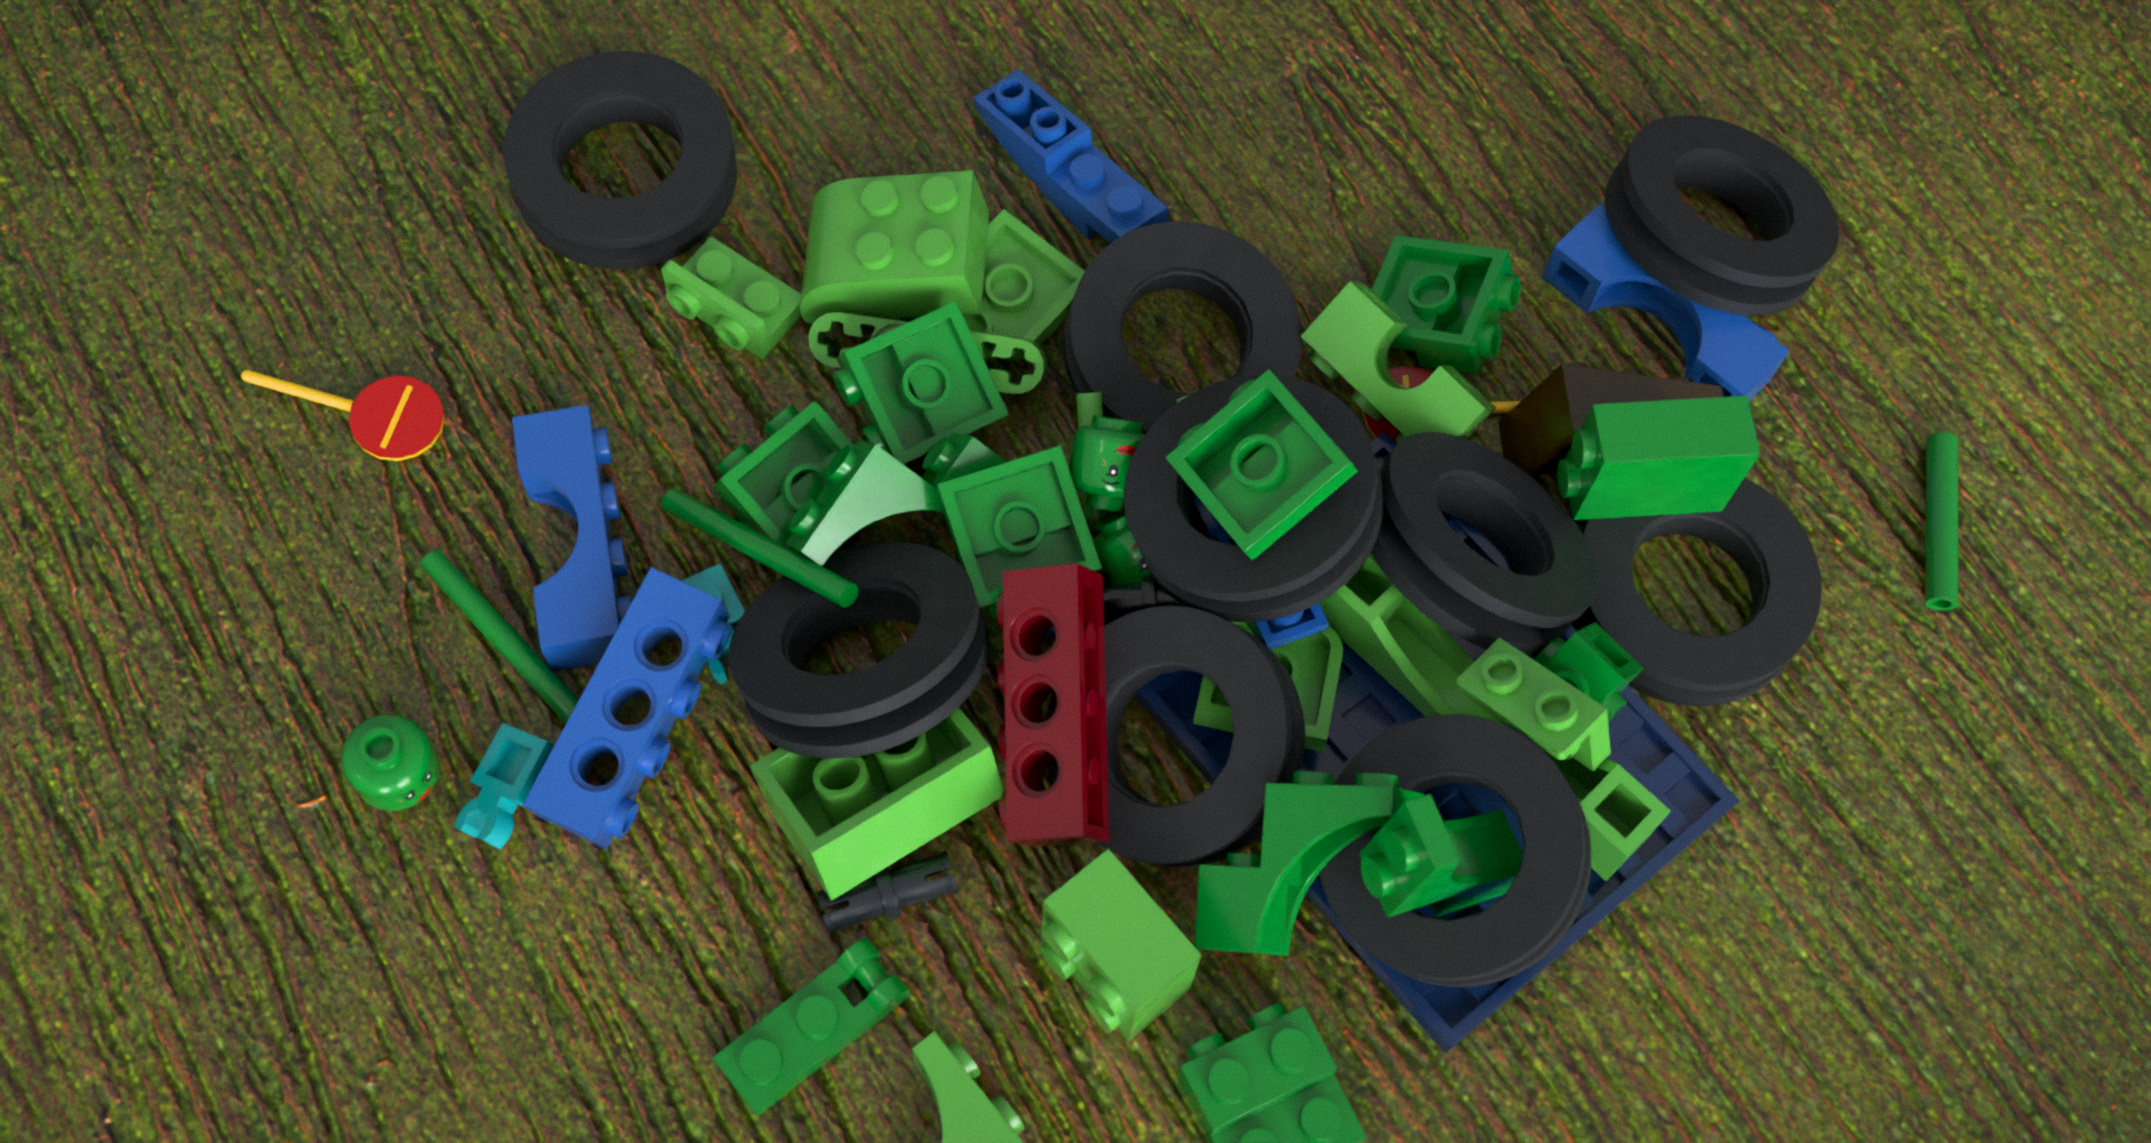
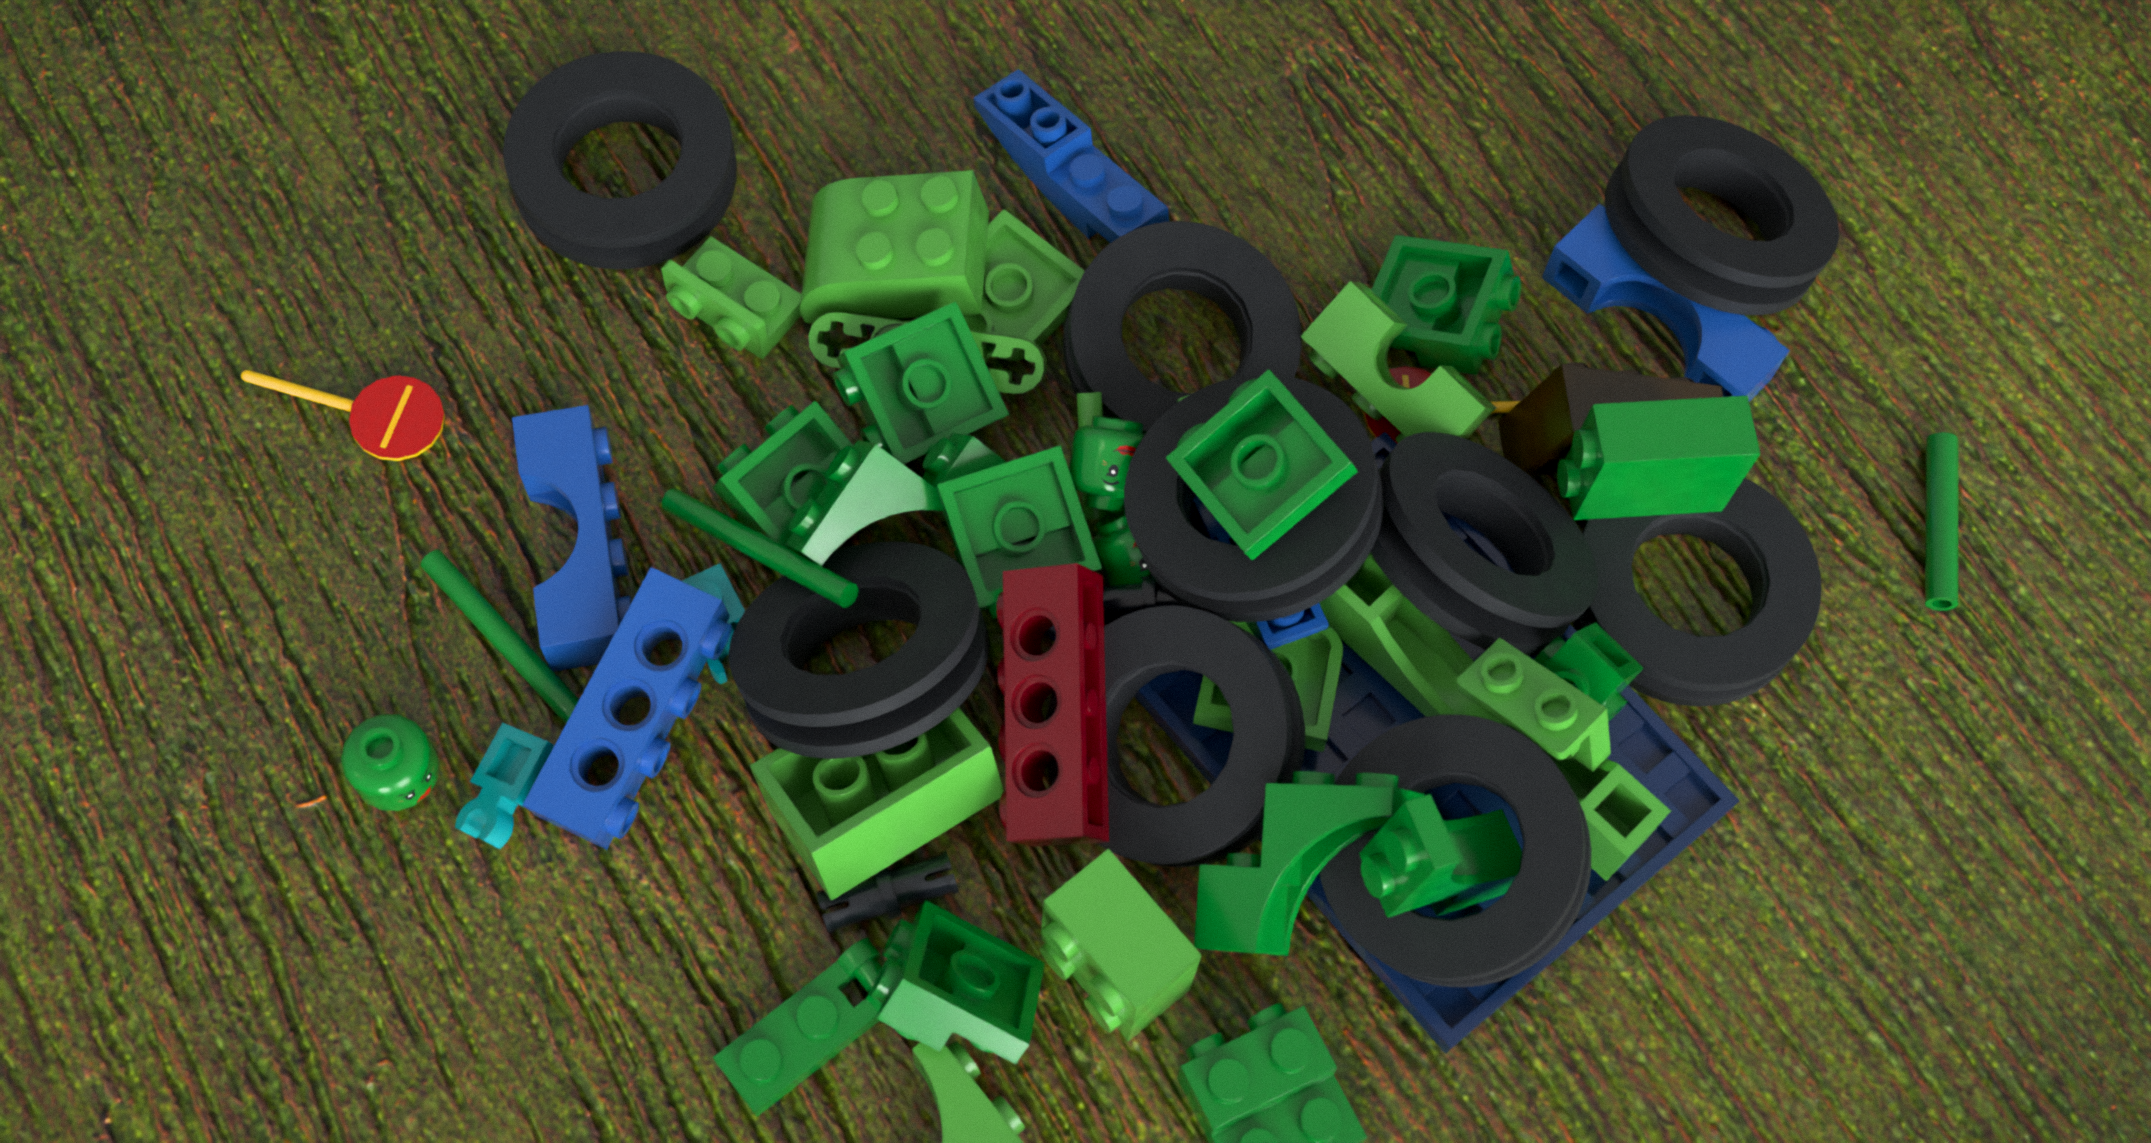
none -> green plate [870,900,1045,1064]

